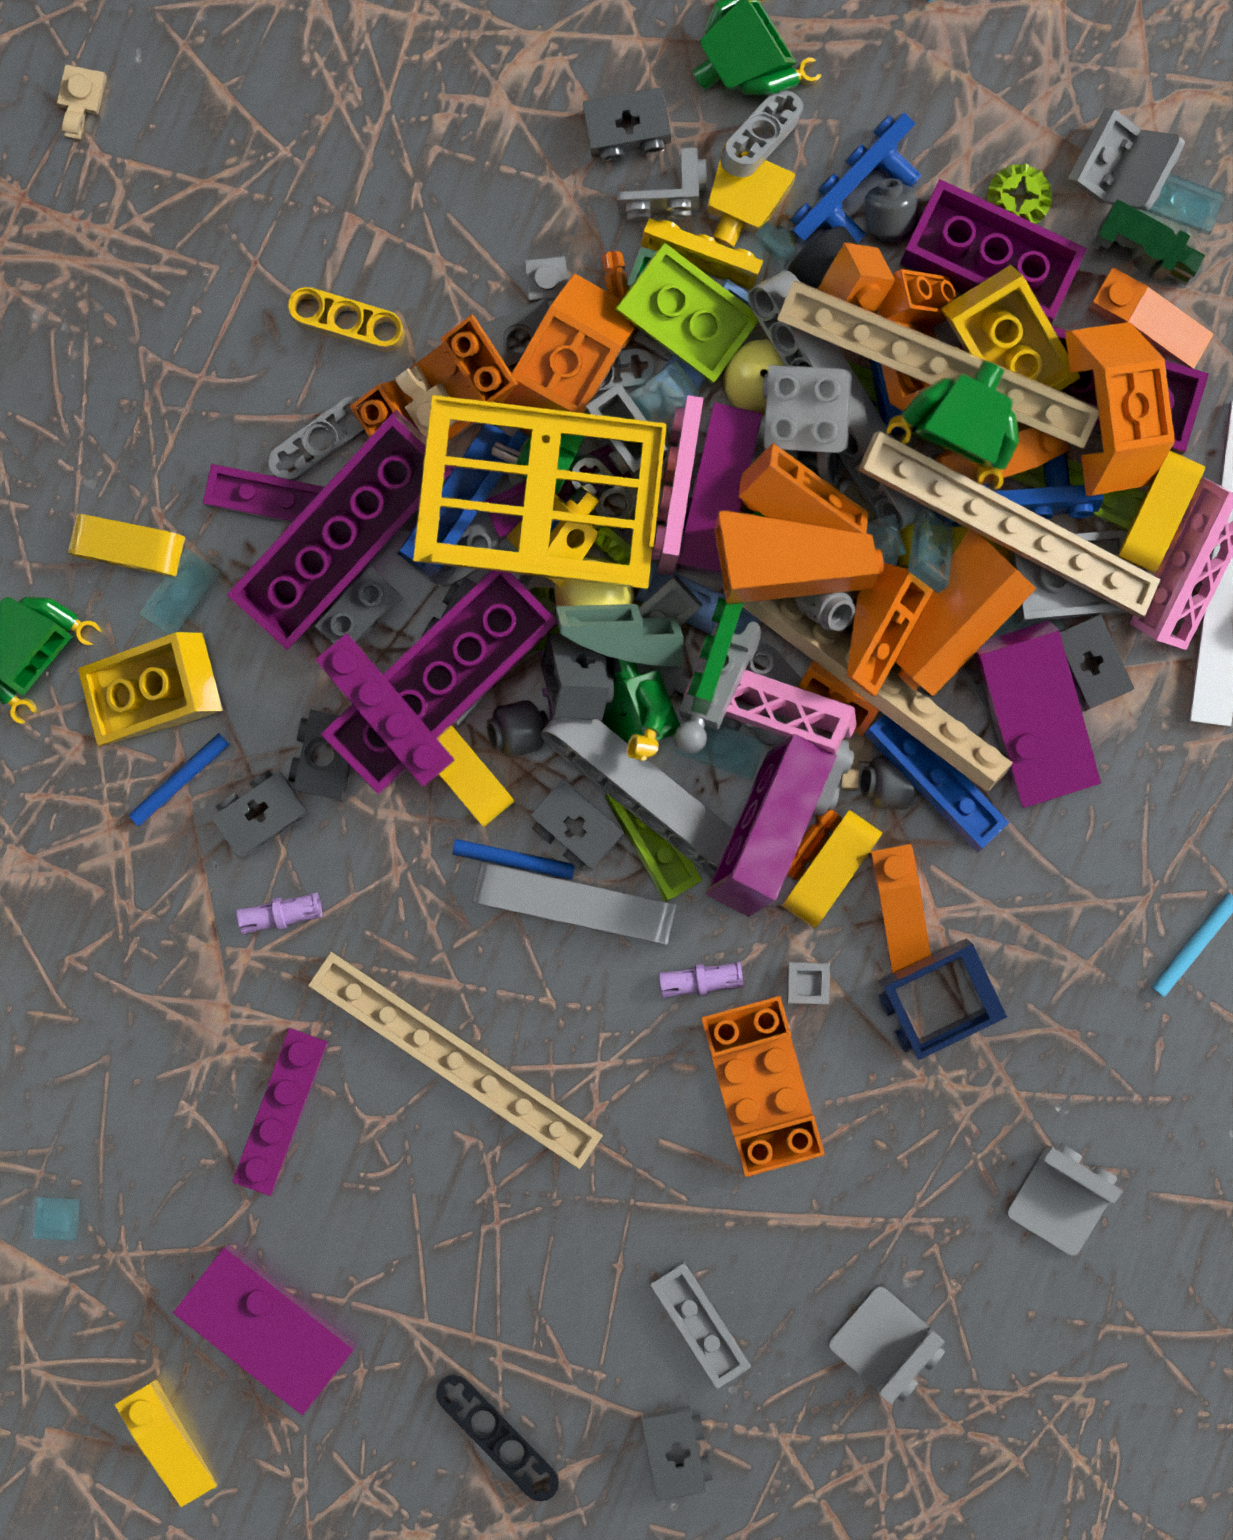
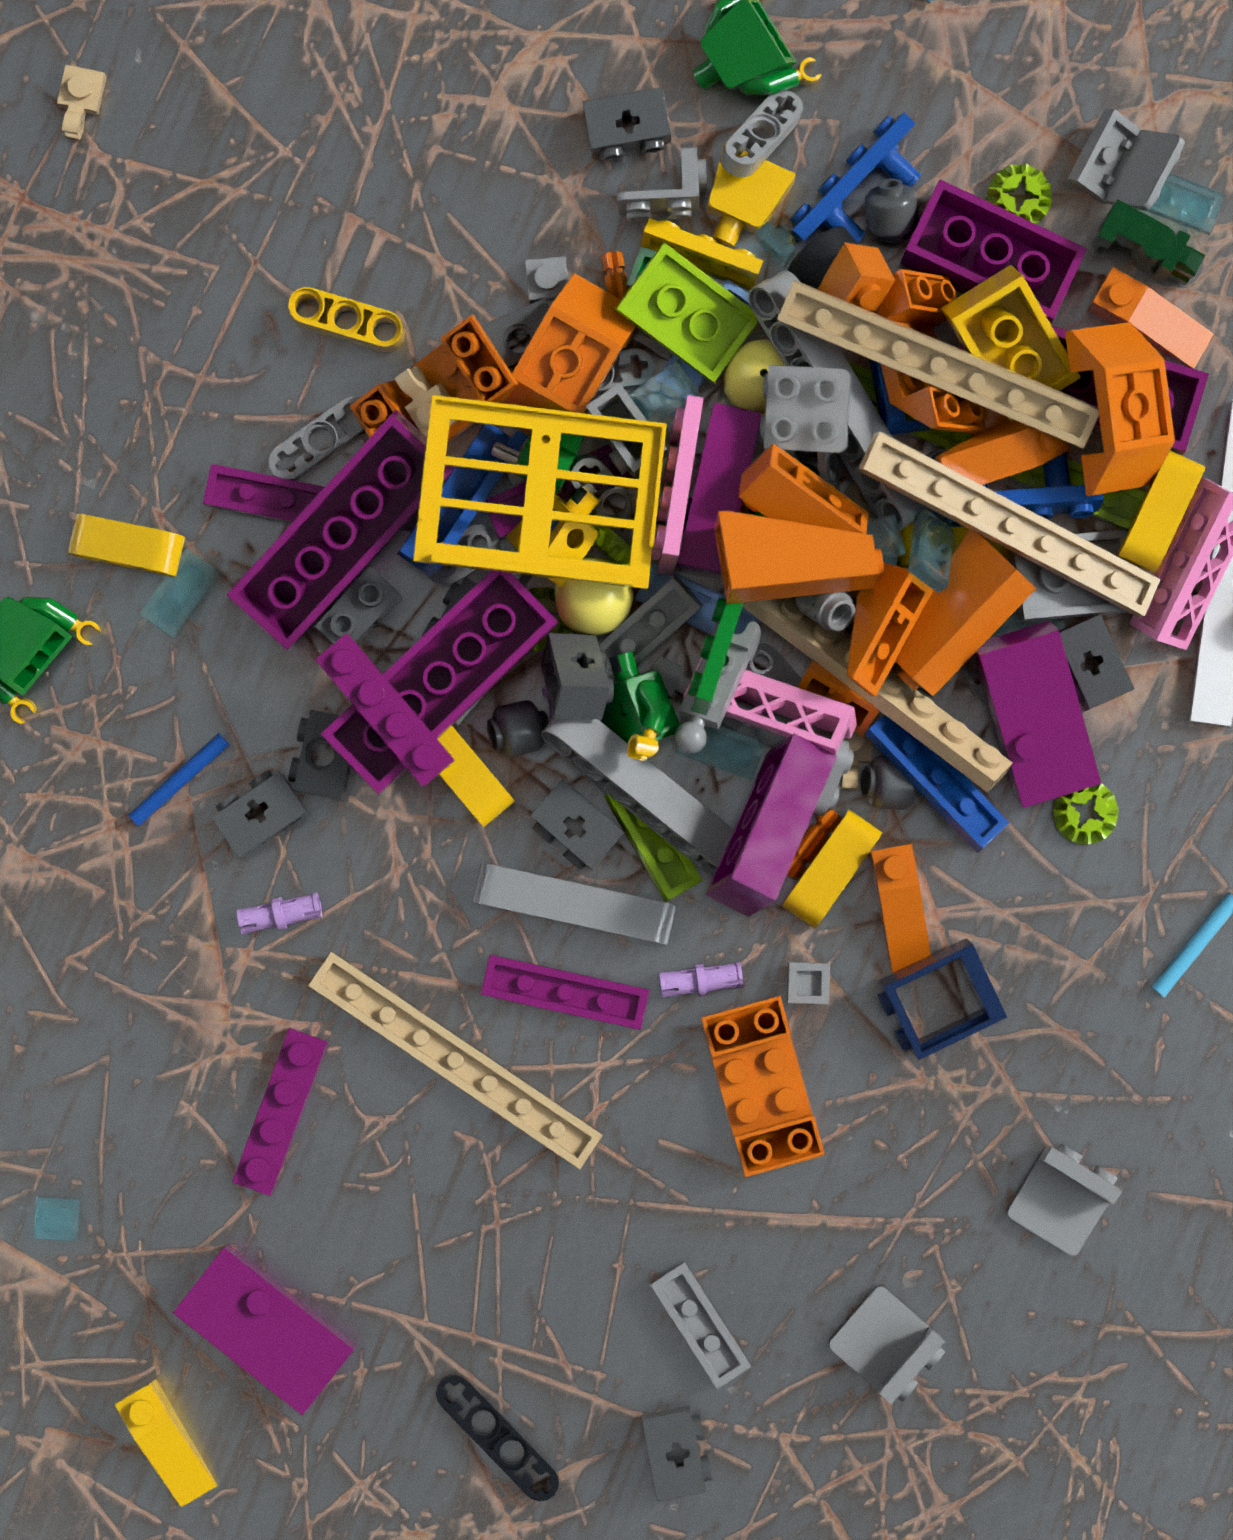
yellow slope [78,632,223,746] -> none
blue bar [452,839,575,880] -> none
sand green slope [555,604,684,666] -> none
green torso [887,360,1019,489] -> none
none -> magenta plate [481,955,650,1030]
none -> lime gear [1053,784,1119,845]

